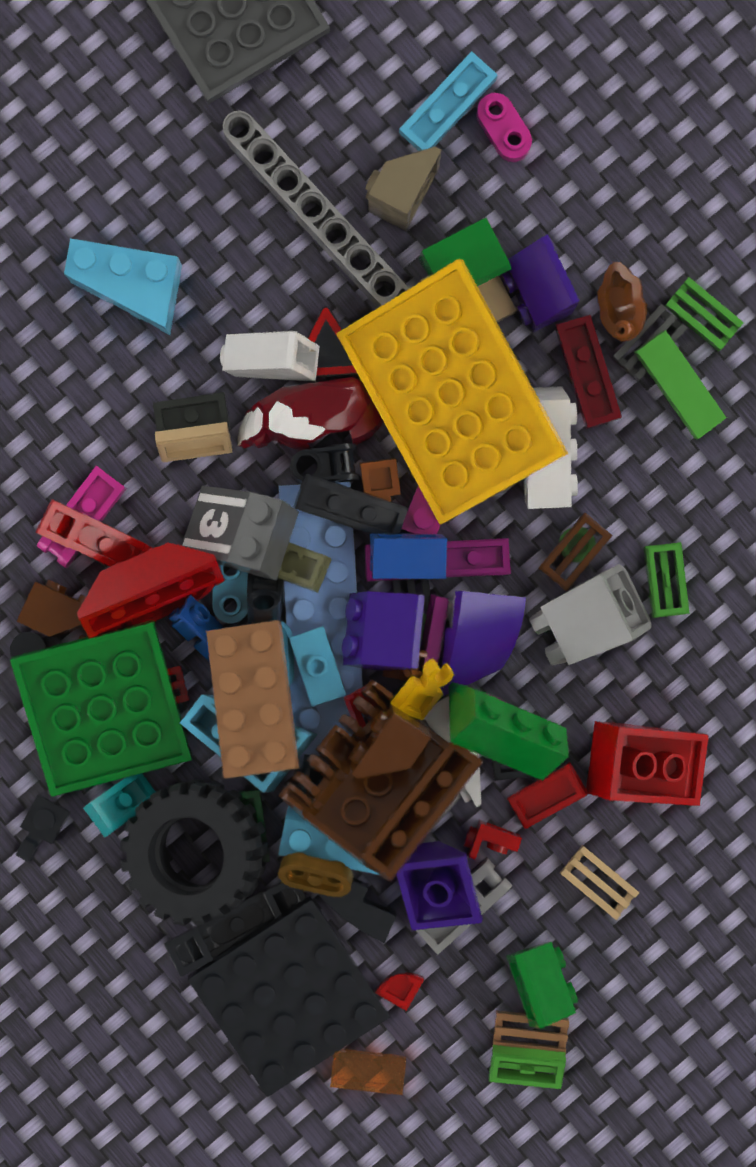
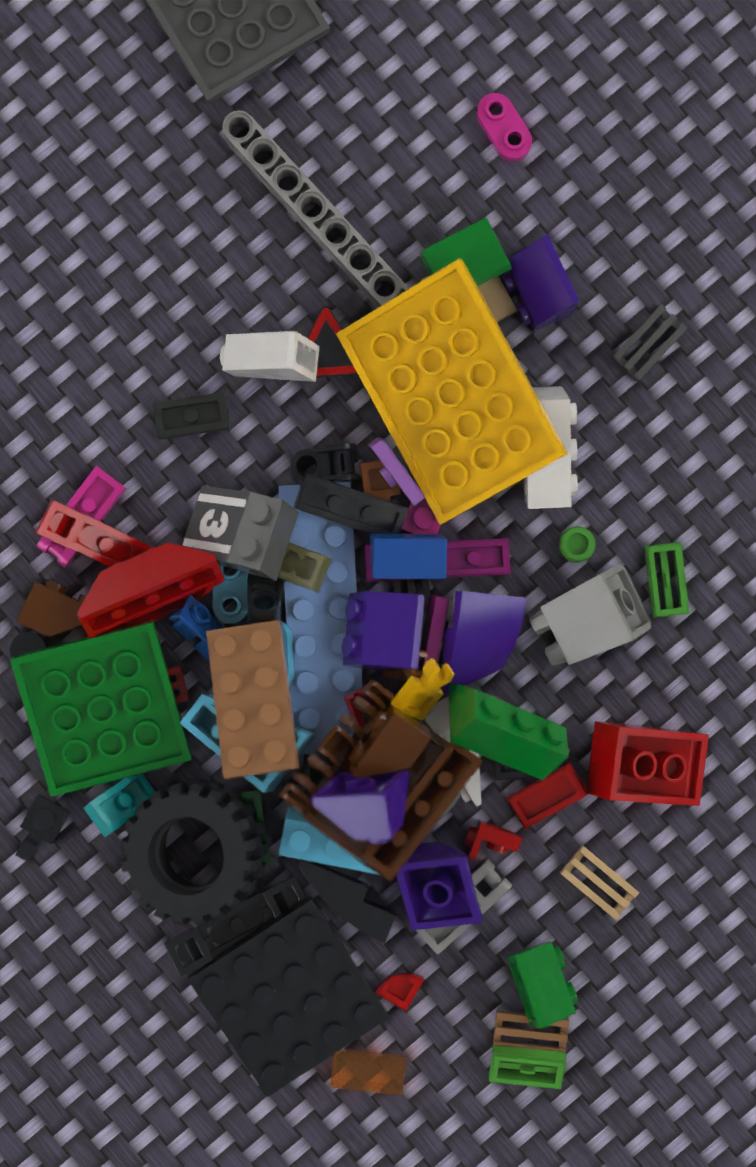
medium azure wedge [64,238,182,335] -> none
tan tile [155,422,233,462] -> none
dark red animal [237,377,384,450] -> none
pearl gold plate [278,852,353,897] -> none
medium azure plate [289,626,346,707] -> none
dark tan slope [365,147,442,231] -> none
medium azure plate [399,51,498,151] -> none
reddish brown tile [538,512,613,591] -> none
dark red plate [555,315,622,429] -> none
dark orange arm [597,262,647,342] -> none
bright green tile [634,330,727,439] -> none
bright green tile [665,277,744,352] -> none
none -> dark purple slope [312,769,409,844]
none -> medium lavender plate [368,437,425,506]

